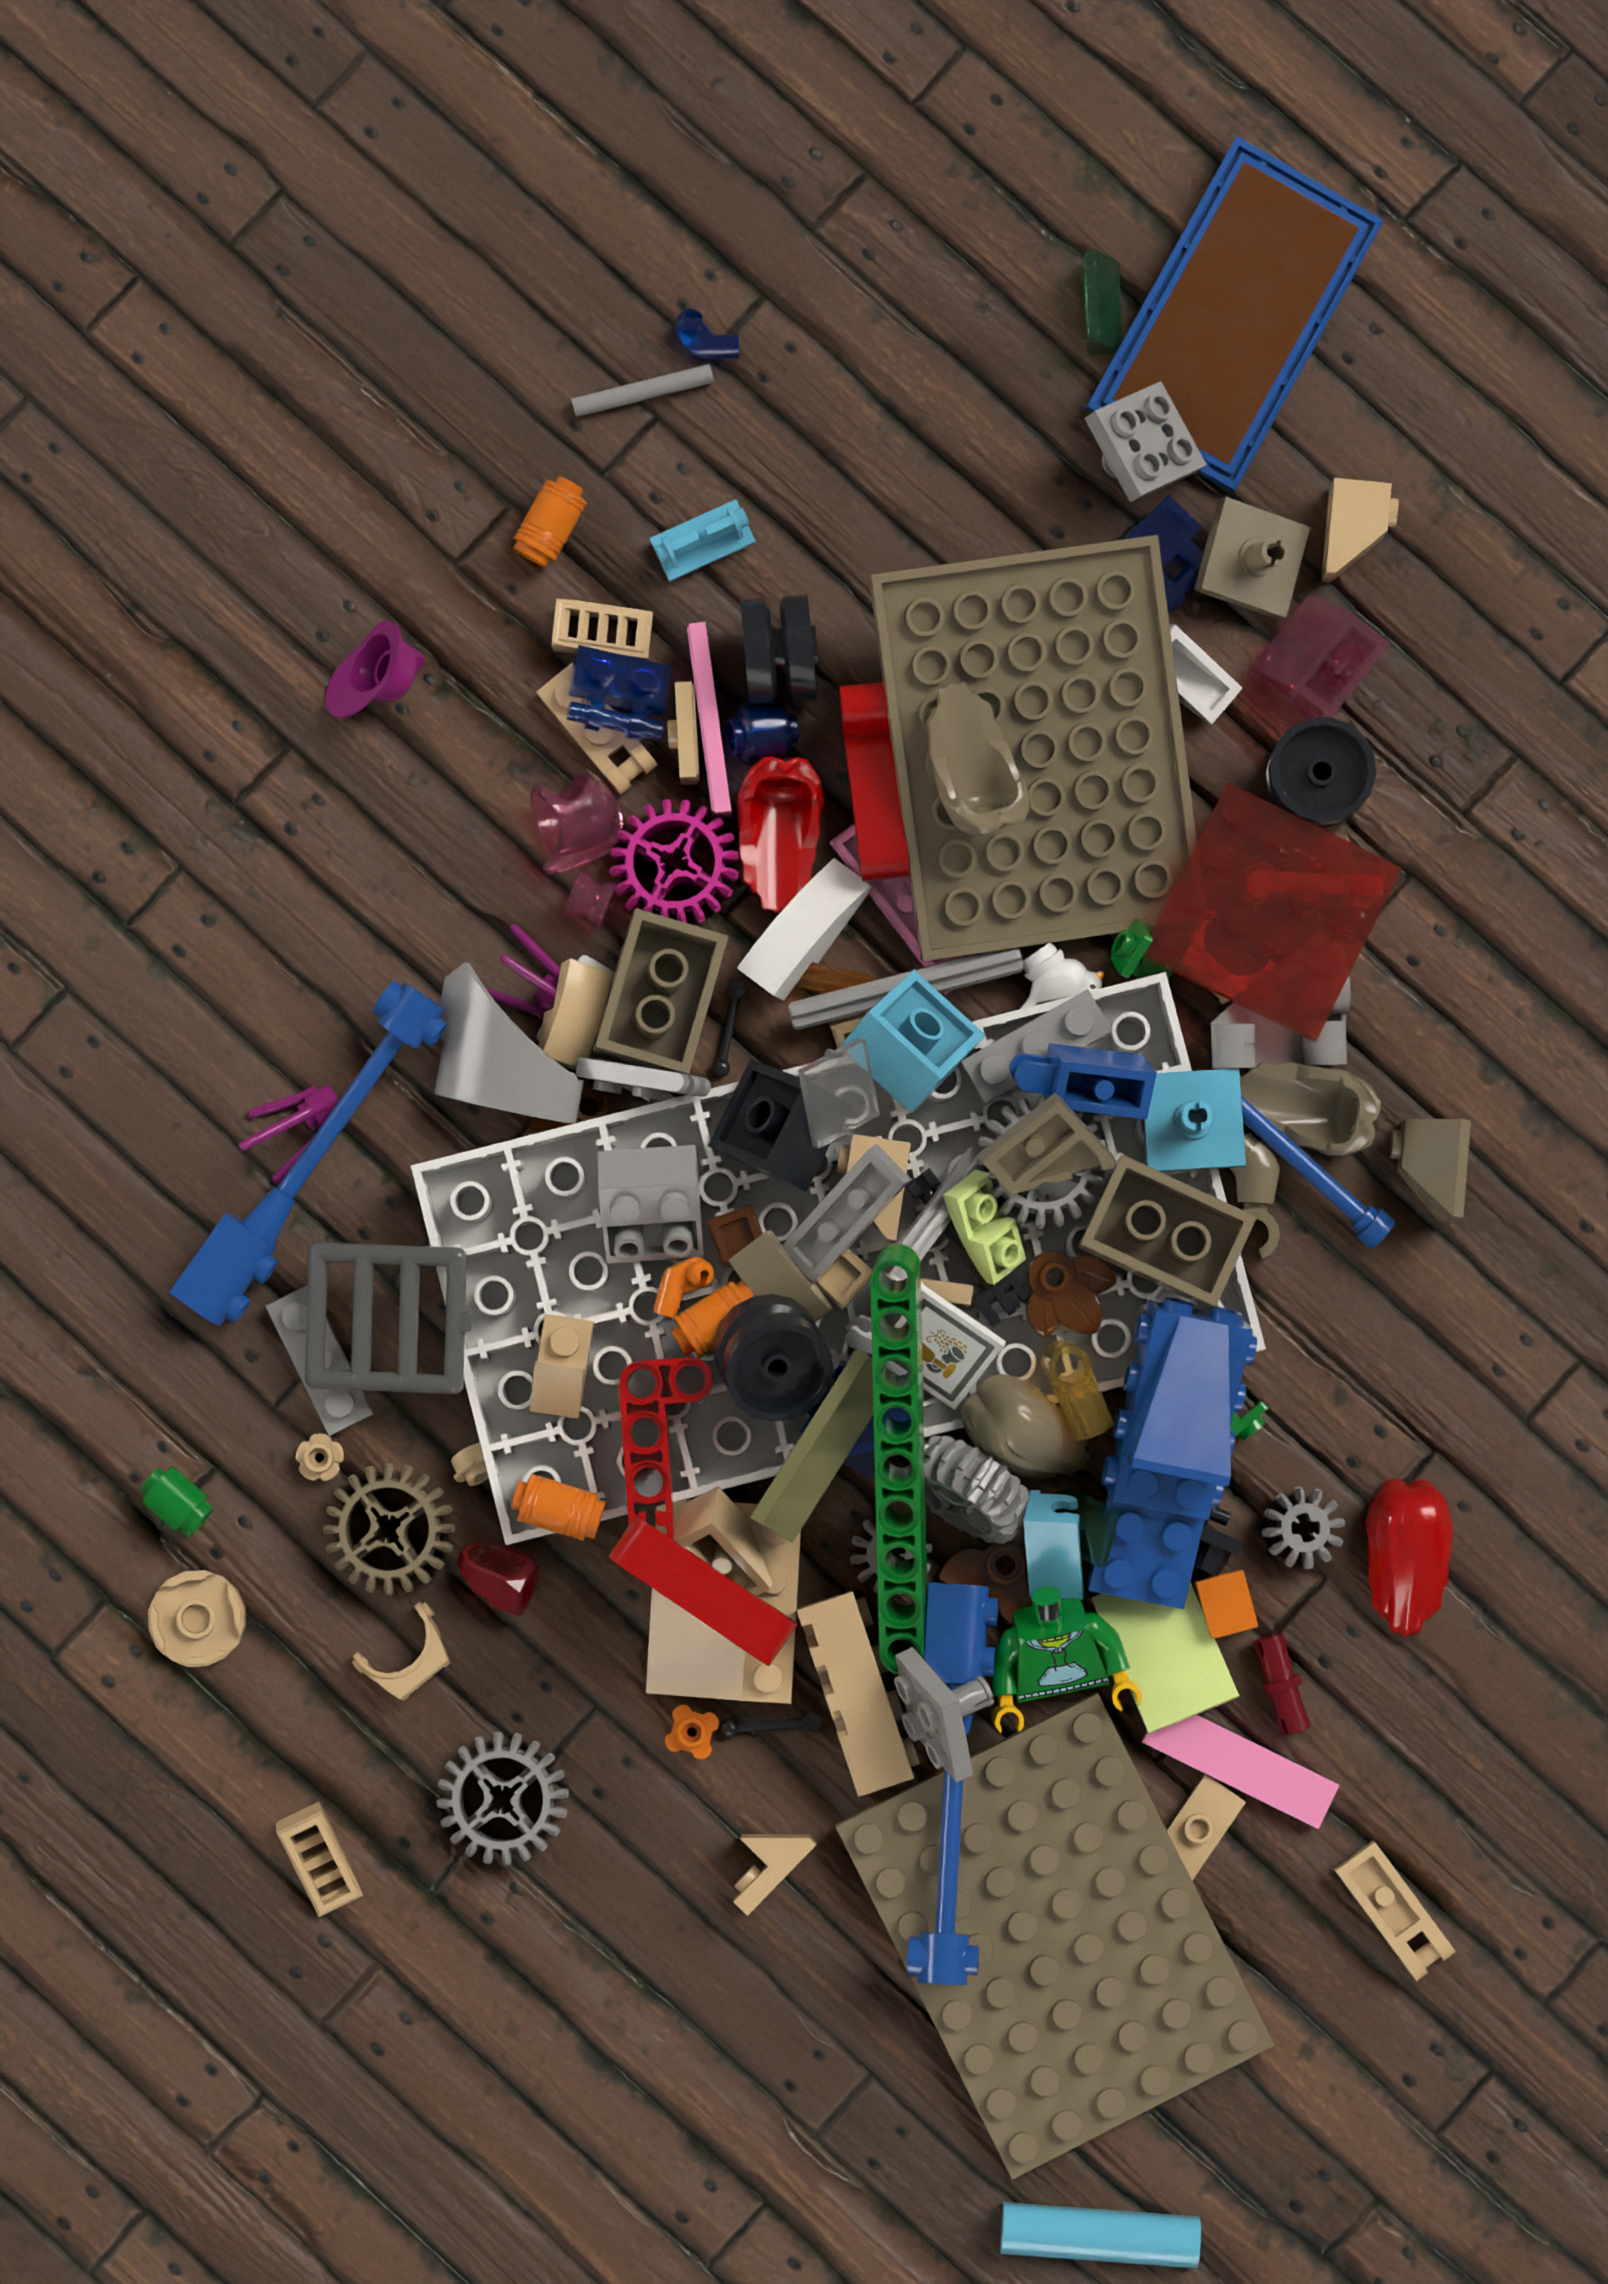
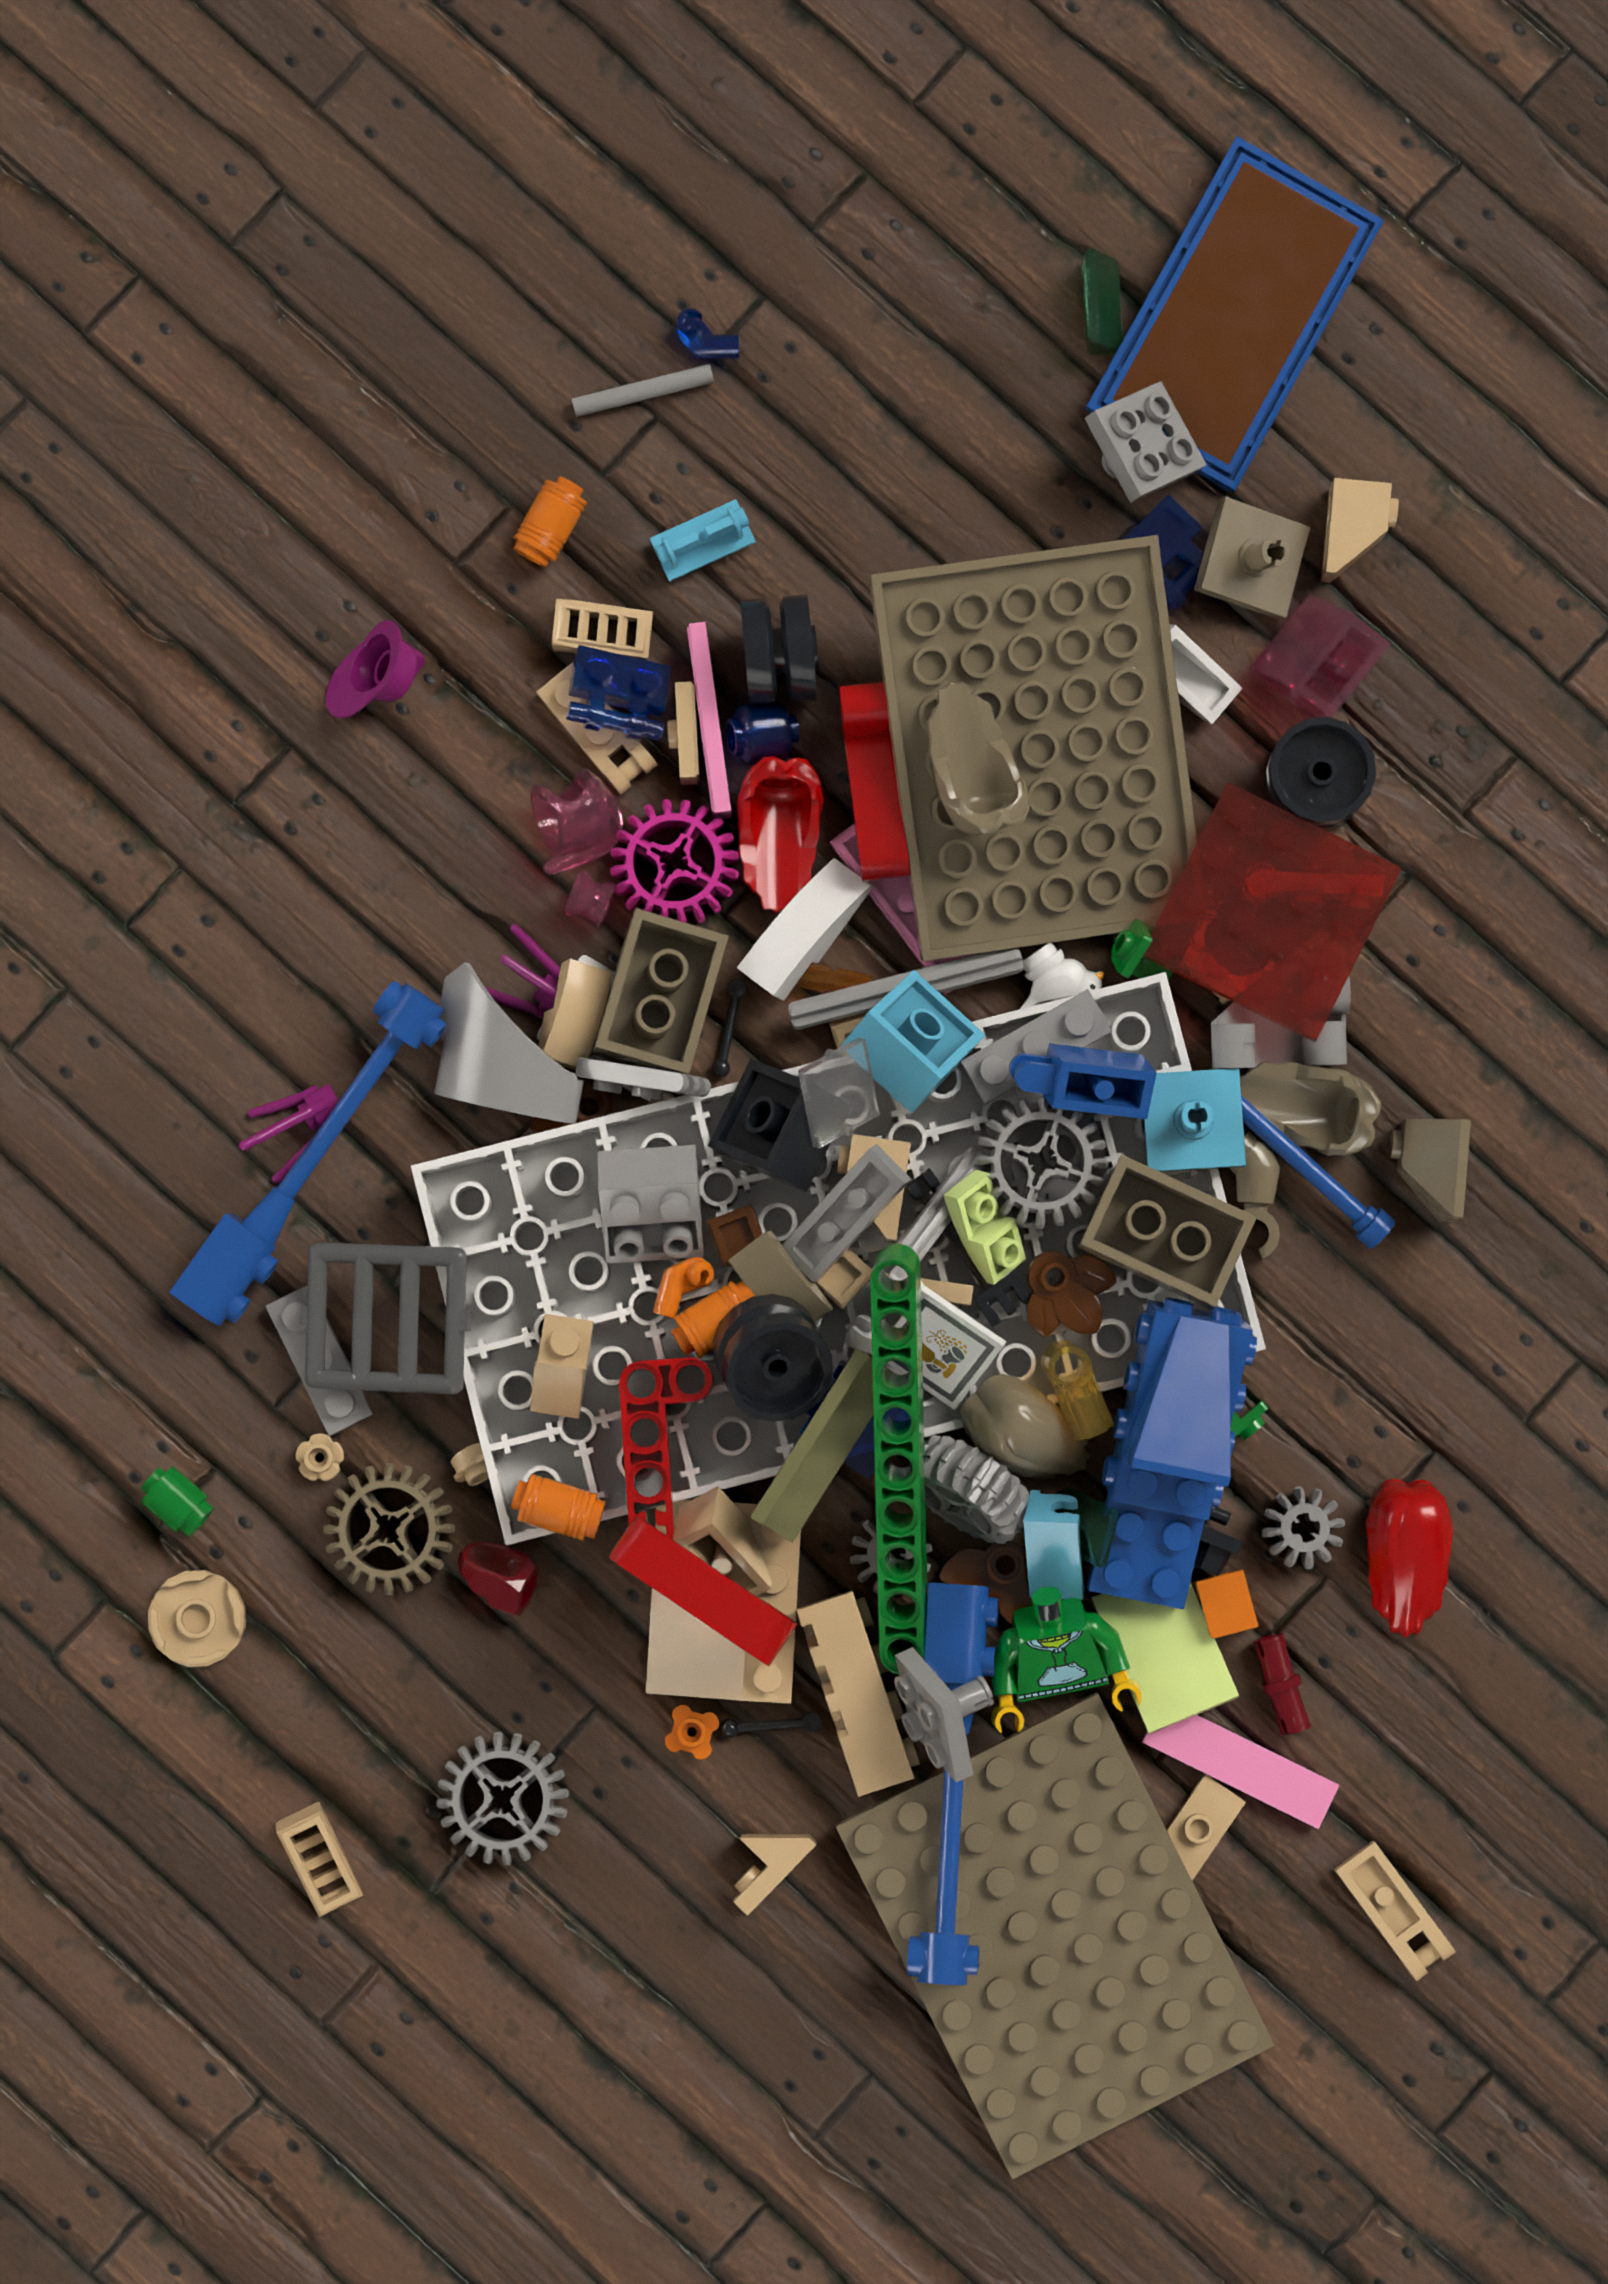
tan helmet [352,1602,450,1701] -> none
dark tan wing [979,1092,1117,1195] -> none
medium azure brick [1000,2202,1201,2268] -> none

